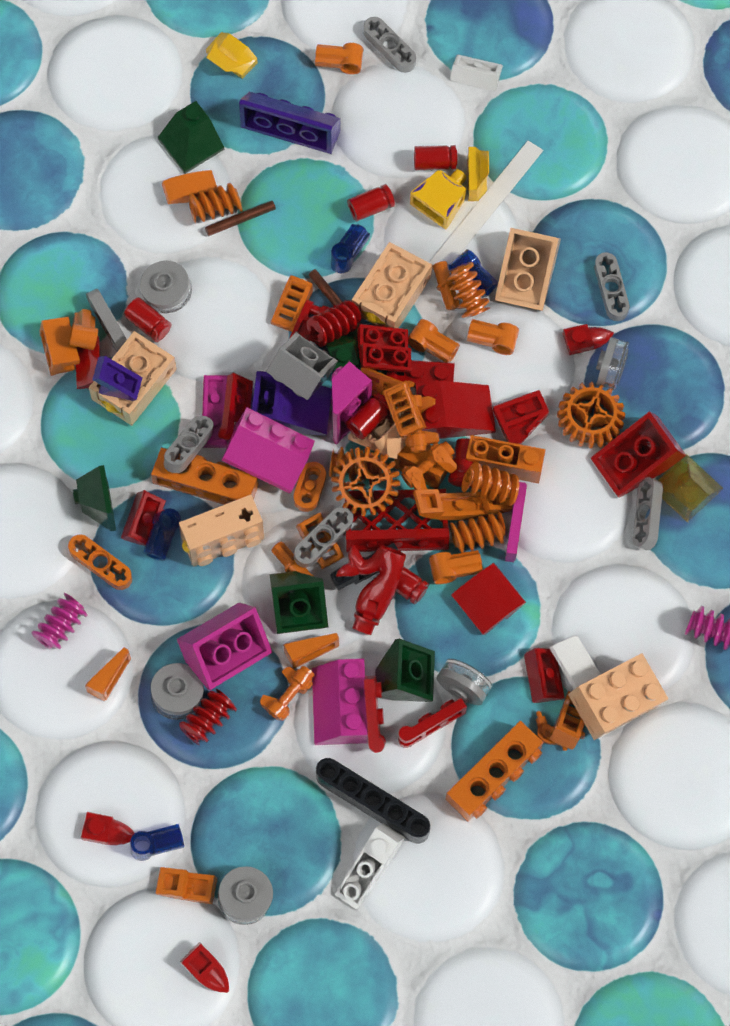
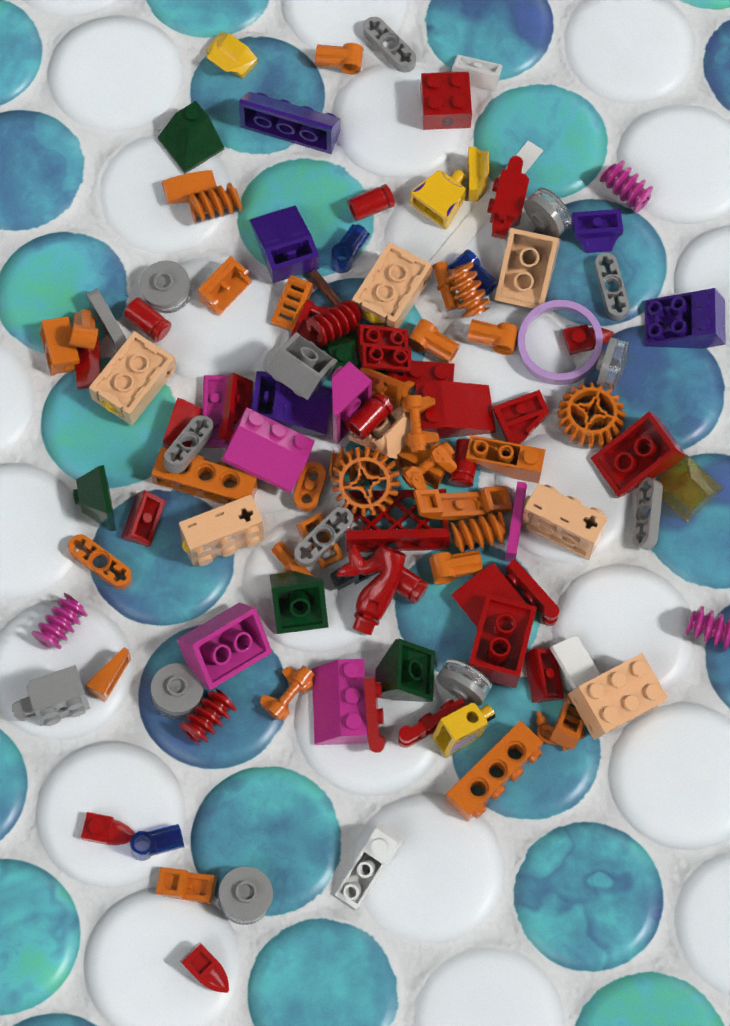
dark purple slope [92,356,143,401] -> none
clear blue piece [143,508,181,561] -> none
copper bar [205,201,276,236] -> none
orange slope [283,633,339,668] -> none
black beam [316,758,430,844] -> none
orange slope [383,381,427,438] -> none
red piece [414,145,457,170] -> none
orange piece [461,462,519,506] -> none
none -> light grey hinge [12,665,90,726]
none -> red slope [163,398,203,449]
none -> orange hinge [198,256,252,316]
none -> dark purple slope [249,205,319,283]
none -> red brick [420,71,472,130]
none -> yellow torso [432,702,495,758]
none -> red slope [465,593,537,688]
none -> red hinge [487,155,529,240]
none -> red plate [506,559,559,626]
none -> lavender piece [518,300,603,385]
none -> light nougat piece [521,483,608,560]
none -> light grey piece [524,188,572,238]
none -> dark purple slope [571,209,624,253]
none -> dark pink piece [600,161,653,213]
none -> dark purple slope [645,288,726,349]

